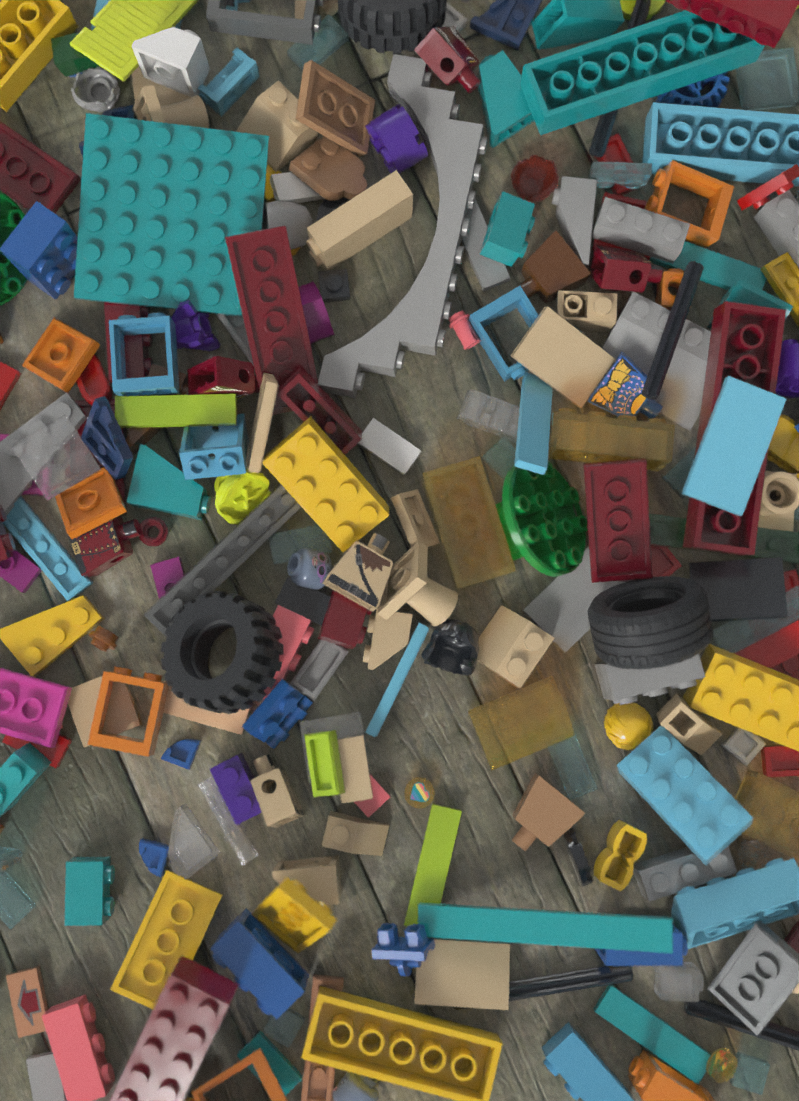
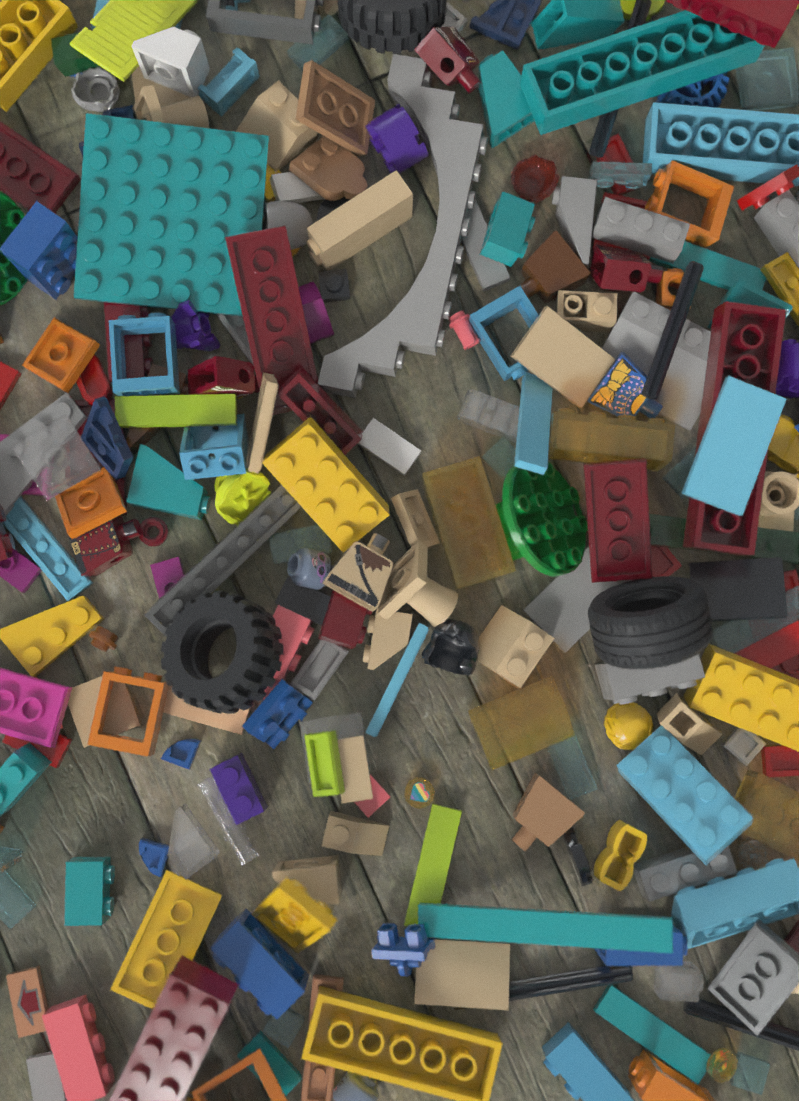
tan torso [251,754,305,828] -> none

